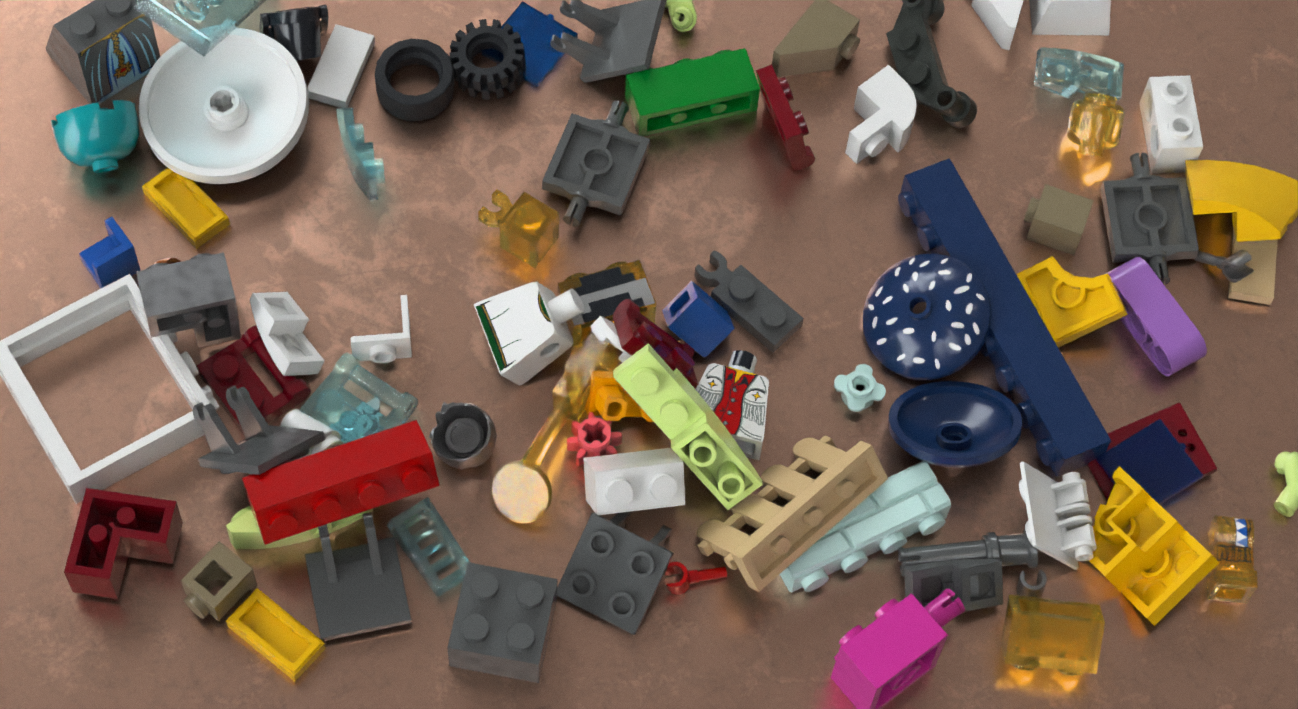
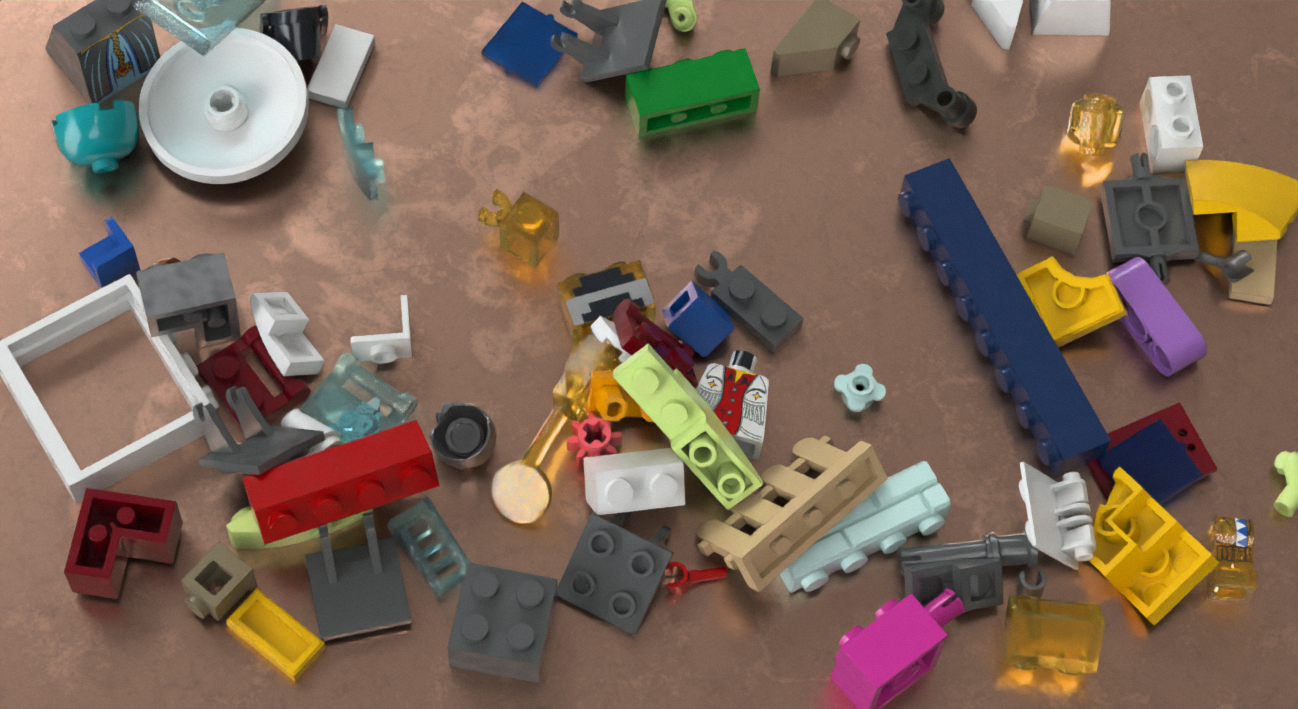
yellow tile [142,168,230,249] -> none
black tyre [375,38,455,121] -> none
black tyre [449,19,526,100] -> none
white torso [474,282,585,386] -> none
dark grey plate [542,100,650,227] -> none
dark red plate [756,64,815,170] -> none
white brick [845,65,916,164] -> none
dark blue dish [863,254,992,380] -> none
dark blue dish [888,381,1022,467] -> none
clear light blue slope [1034,47,1124,105] -> none

